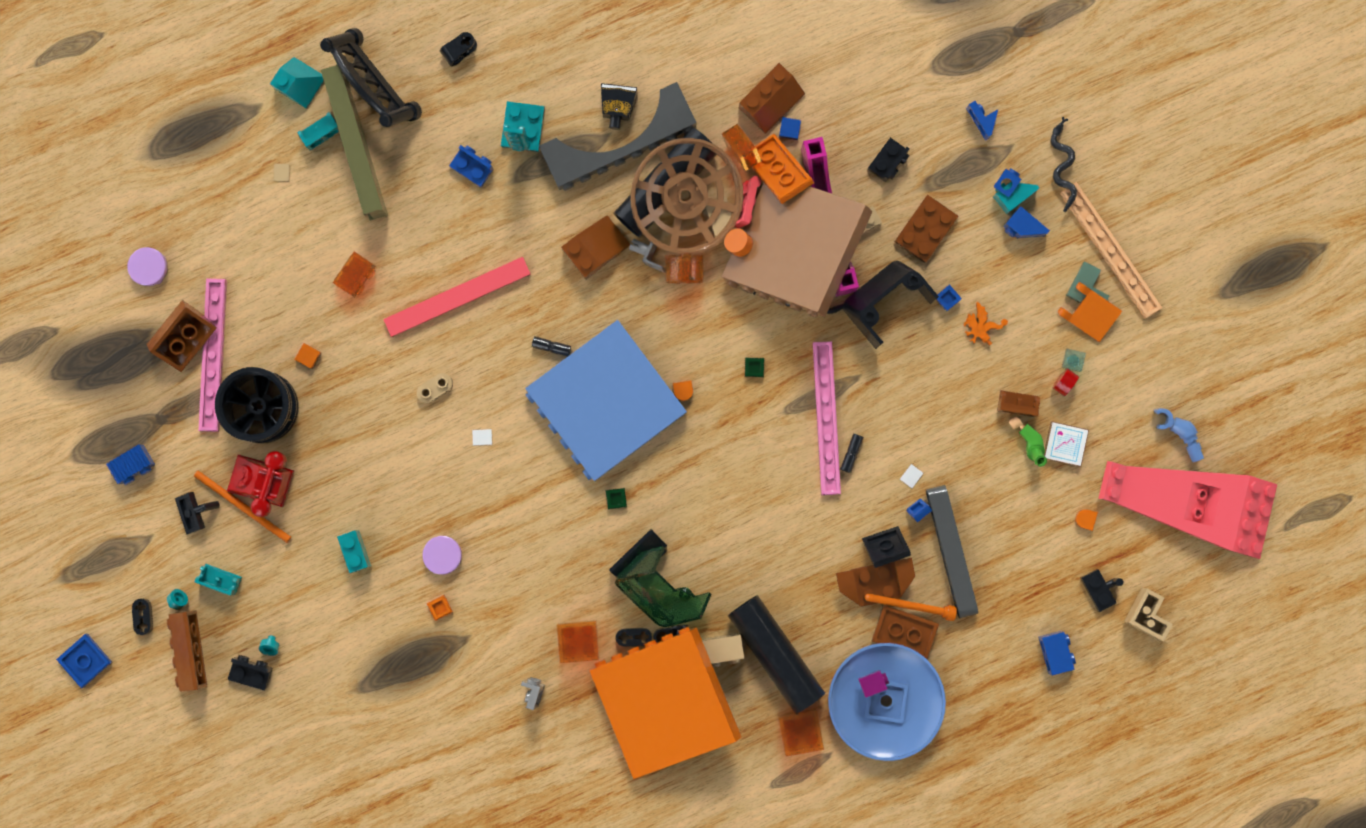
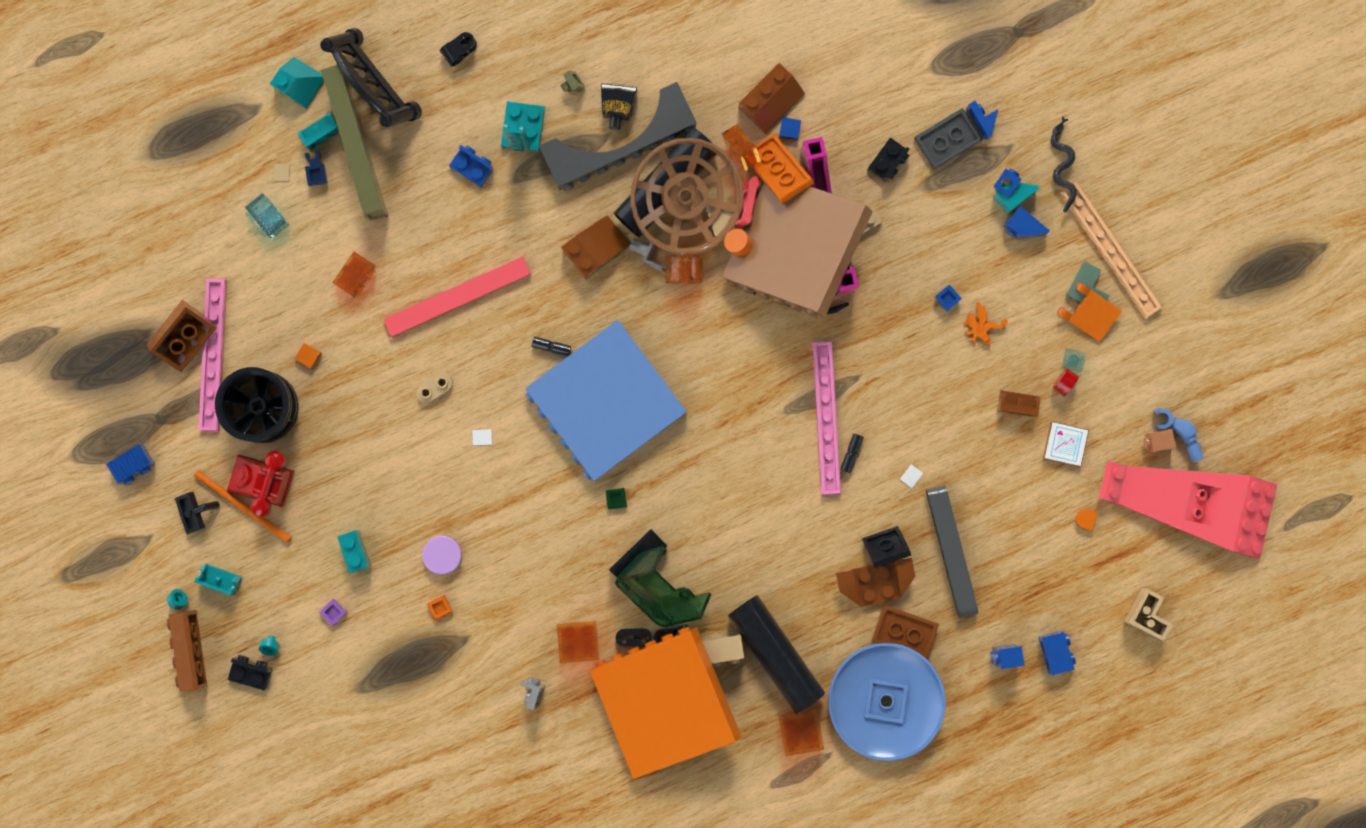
blue tile [56,633,112,688] -> none
lavender tile [127,247,167,286] -> none
black beam [132,598,153,635] -> none
orange tile [673,380,693,401] -> none
dark green tile [745,357,764,378] -> none
black windscreen [843,261,939,349] -> none
magenta brick [858,670,890,698] -> none
orange piece [865,594,957,621] -> none
dark orange plate [894,194,958,263] -> none
blue tile [906,498,932,522] -> none
bright green arm [1009,417,1047,467] -> none
black plate [1080,569,1124,612] -> none
none -> clear light blue brick [245,193,289,239]
none -> dark blue plate [305,151,328,187]
none -> medium lavender tile [319,599,347,626]
none -> olive tile [560,71,585,92]
none -> dark grey tile [914,108,983,170]
none -> blue brick [990,644,1025,669]
none -> nougat brick [1144,429,1176,453]

